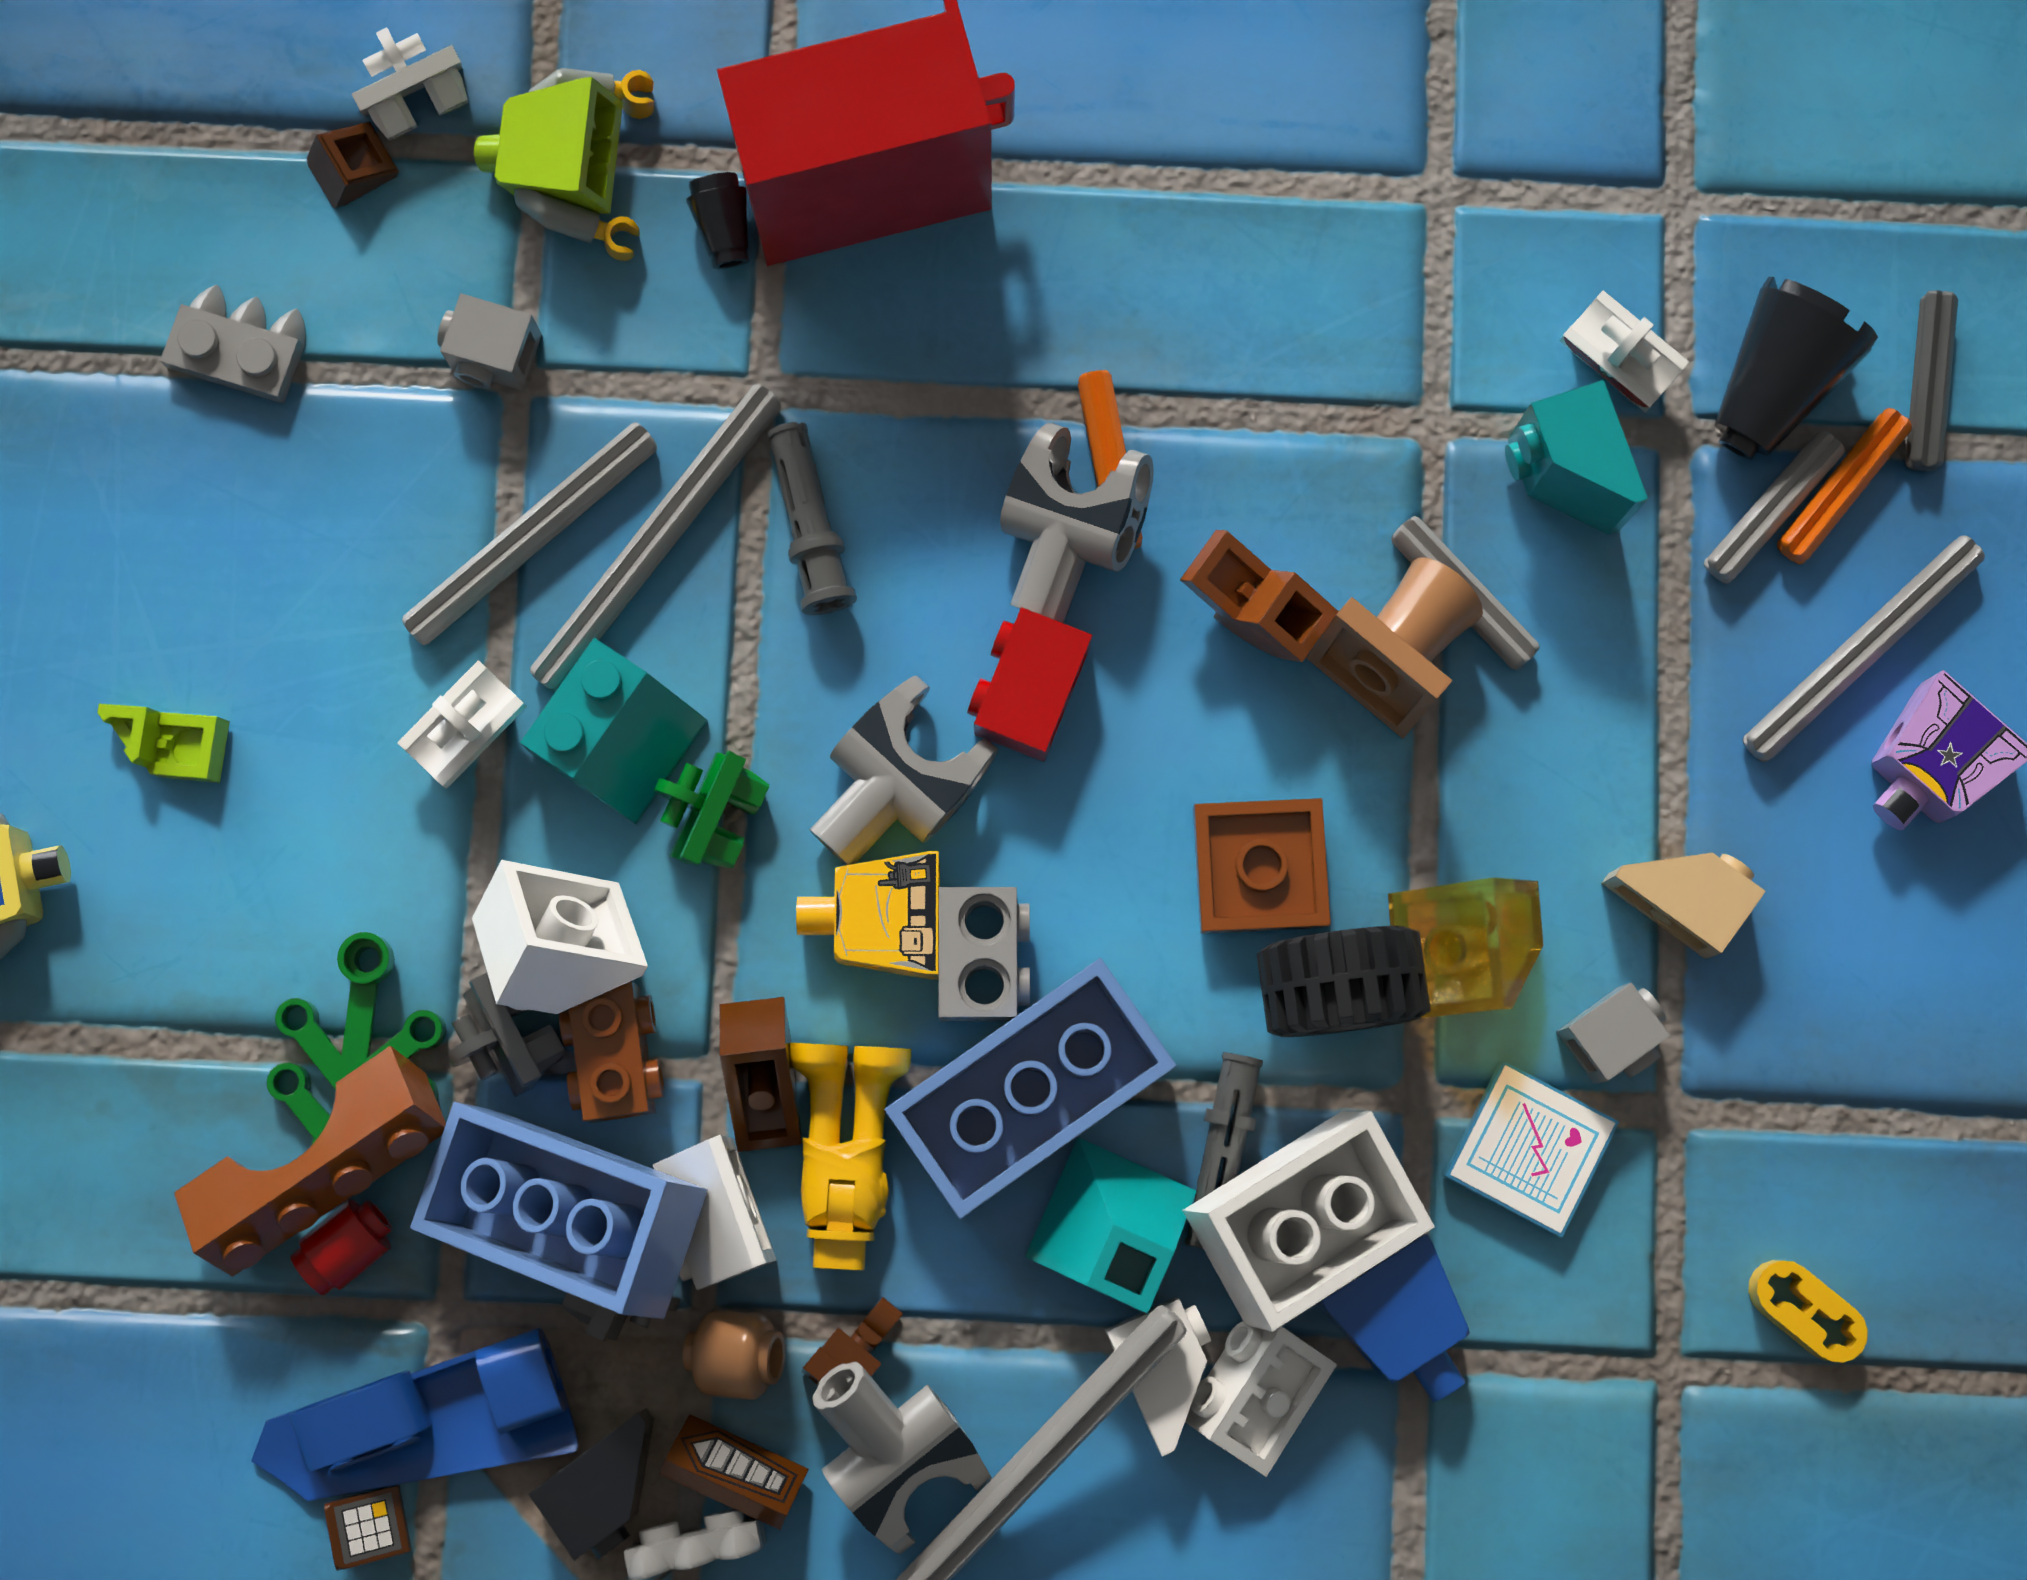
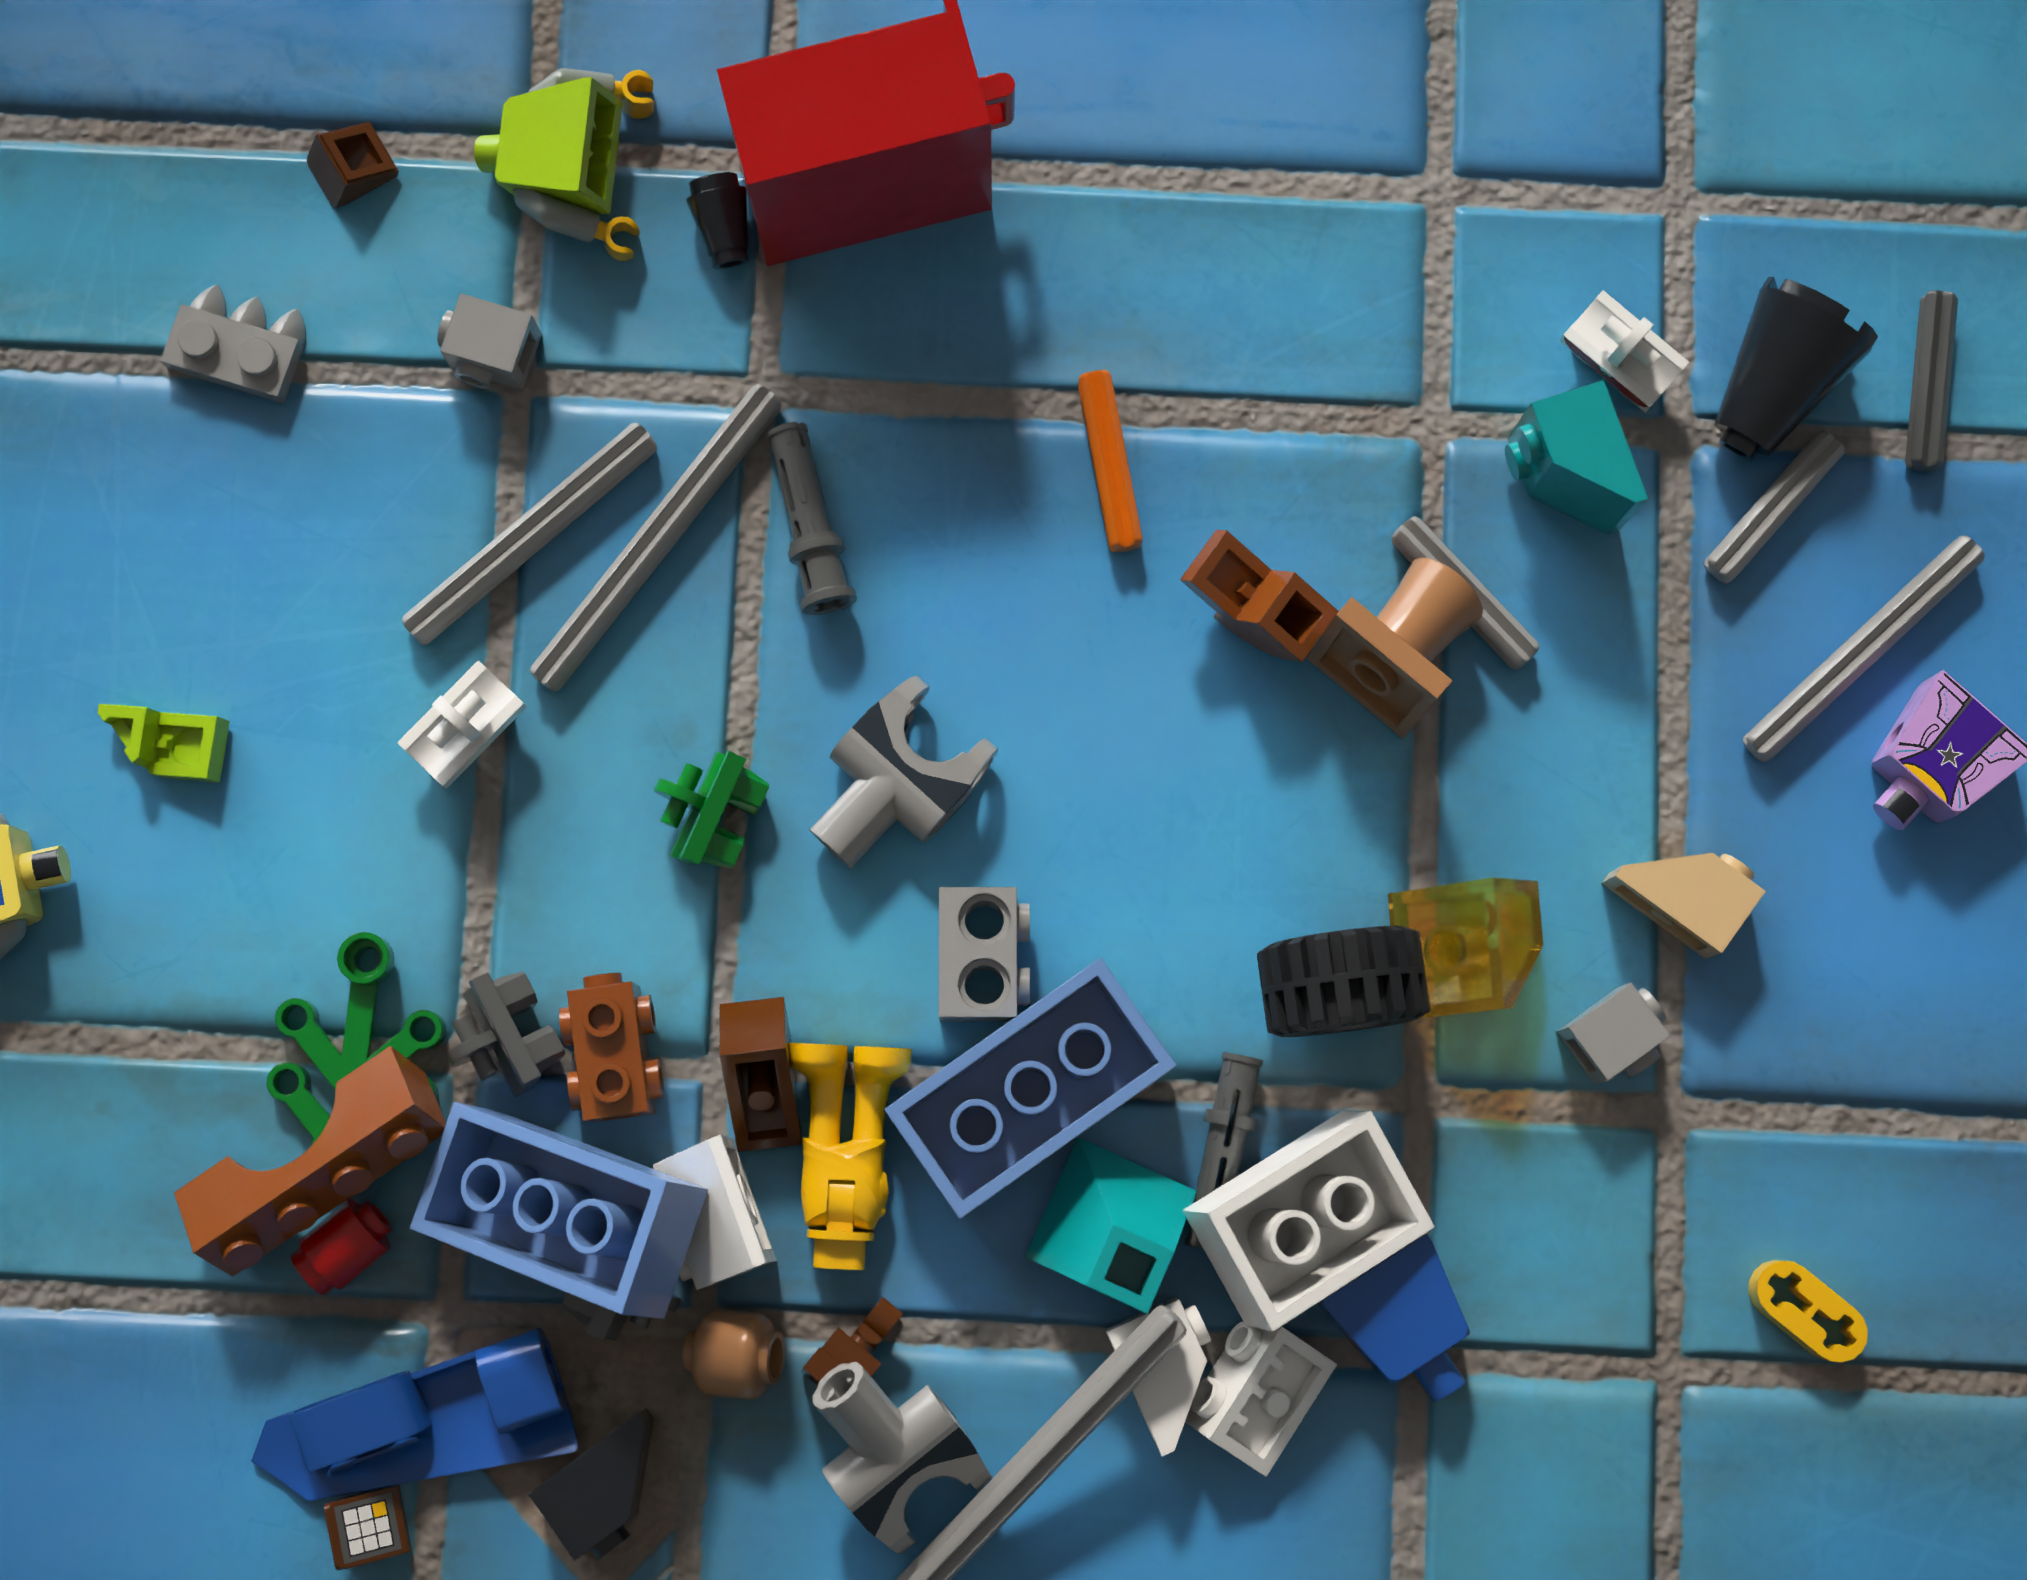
white hips [352,27,468,141] -> none
white slope [472,860,648,1014] -> none
teal slope [520,637,708,824] -> none
light grey plate [624,1509,767,1580] -> none
reddish brown tile [659,1414,809,1530] -> none
yellow torso [796,851,940,980] -> none
red brick [967,607,1092,762] -> none
light grey connector [1000,423,1154,623] -> none
dark orange plate [1193,798,1330,934] -> none
white tile [1442,1061,1619,1238] -> none
orange axle [1777,408,1912,564] -> none

